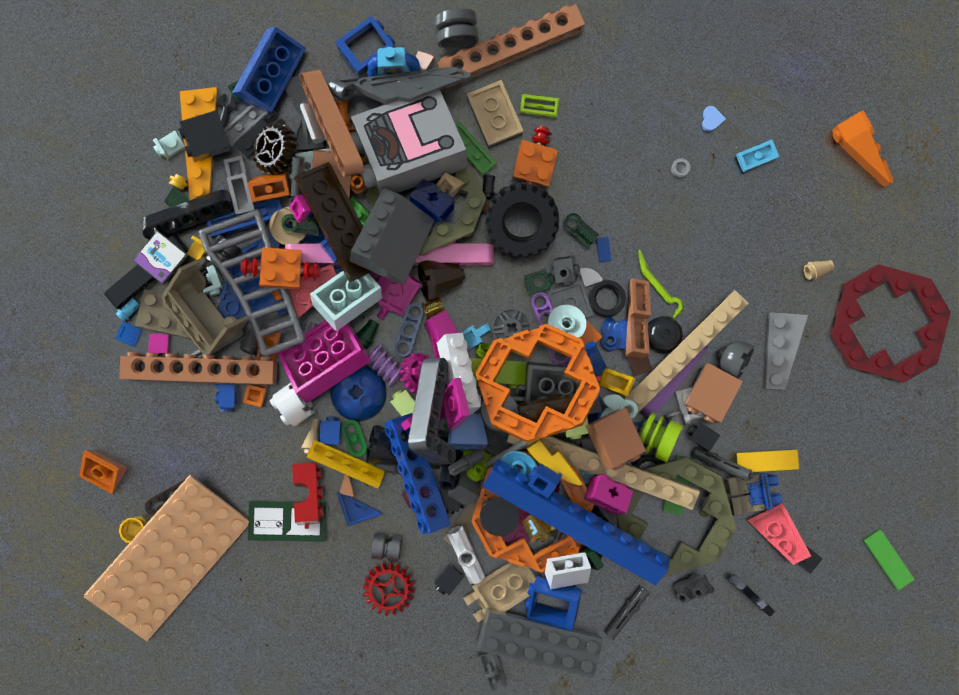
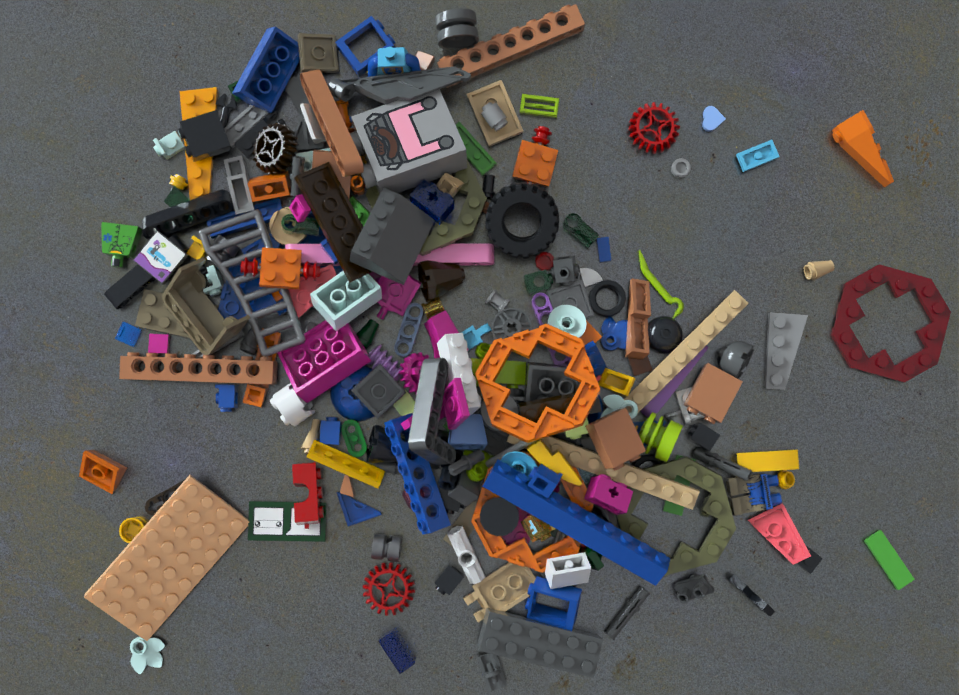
medium azure pin [116,298,140,322] -> none
none -> bright green torso [101,222,142,268]
none -> light aqua plate [130,636,165,674]
none -> dark tan tile [297,33,339,73]
none -> dark grey tile [351,363,406,419]
none -> clear blue brick [378,627,416,674]
none -> light grey brick [481,102,508,132]
none -> light grey bush [485,289,510,312]
none -> red tile [535,252,554,272]
none -> red gear [628,102,680,154]
none -> yellow plate [777,470,795,490]

